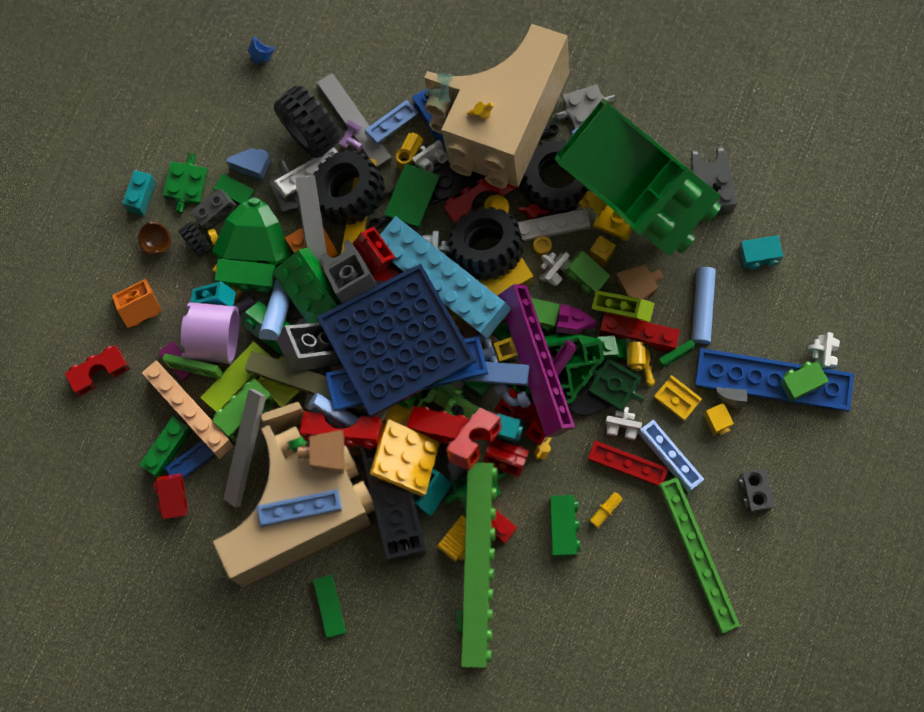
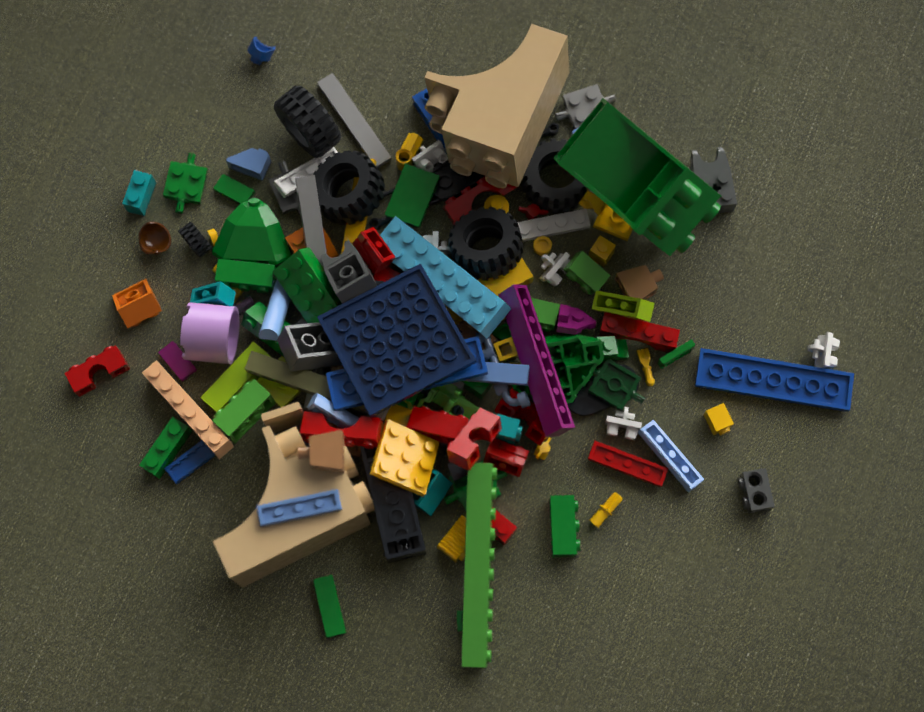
red brick [154,473,189,519] -> none
bright green tile [163,353,223,379] -> none
dark grey brick [191,188,237,230] -> none
light grey tile [223,389,266,507] -> none
green plate [287,436,307,453] -> none
lavender piece [339,120,363,151] -> none
medium blue plate [365,100,419,146] -> none
clear light blue piece [426,73,453,102] -> none
yellow piece [467,102,494,119] -> none
magenta tile [552,340,577,376] -> none
yellow brick [626,342,646,371] -> none
yellow plate [654,375,702,421] -> none
bright green tile [658,477,740,634] -> none
light blue brick [691,267,716,344] -> none
dark grey brick [716,387,747,409] -> none
teal brick [738,235,783,269] -> none
bright green brick [780,361,829,402] -> none

